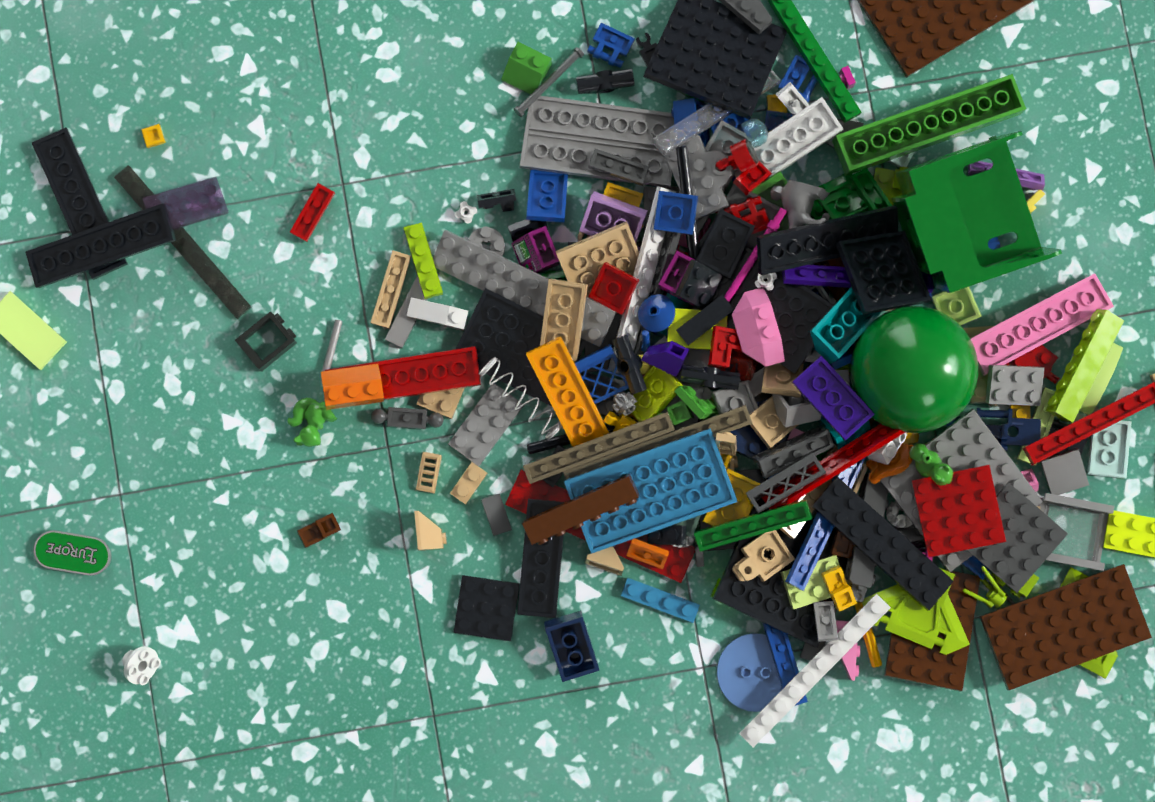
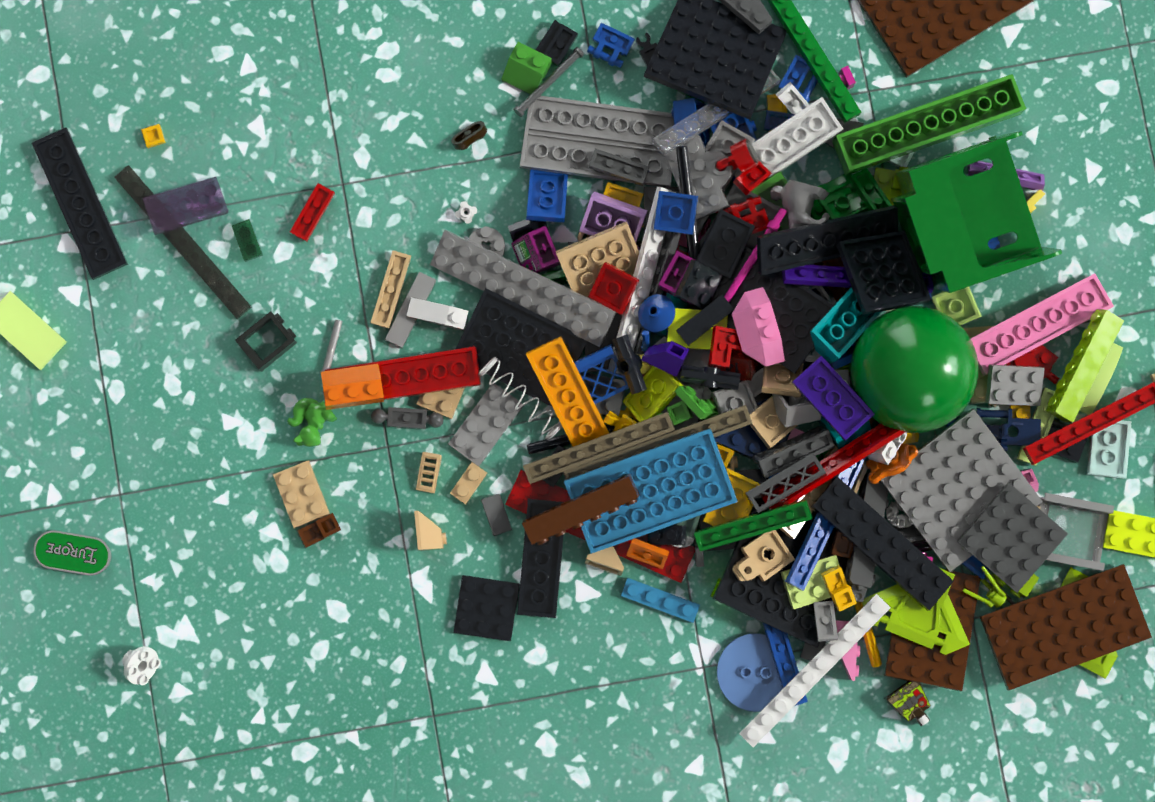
black plate [25,203,176,288] -> none
lime plate [403,222,443,299] -> none
black hinge [477,189,516,212] -> none
tan plate [540,279,588,361] -> none
dark blue brick [544,610,600,682] -> none
black piece [576,69,635,94] -> none
light grey gear [612,392,637,416] -> none
tan plate [715,432,737,456] -> none
clear light blue hair [742,118,768,148] -> none
white plate [755,272,777,291] -> none
bright green animal [909,444,954,486] -> none
red plate [911,465,1006,558] -> none
light grey tile [1041,448,1089,495] -> none
none -> clear green plate [231,219,263,262]
none -> tan plate [273,460,330,528]
none -> dark brown plate [451,121,487,150]
none -> black plate [536,20,578,67]
none -> torso [884,681,931,726]

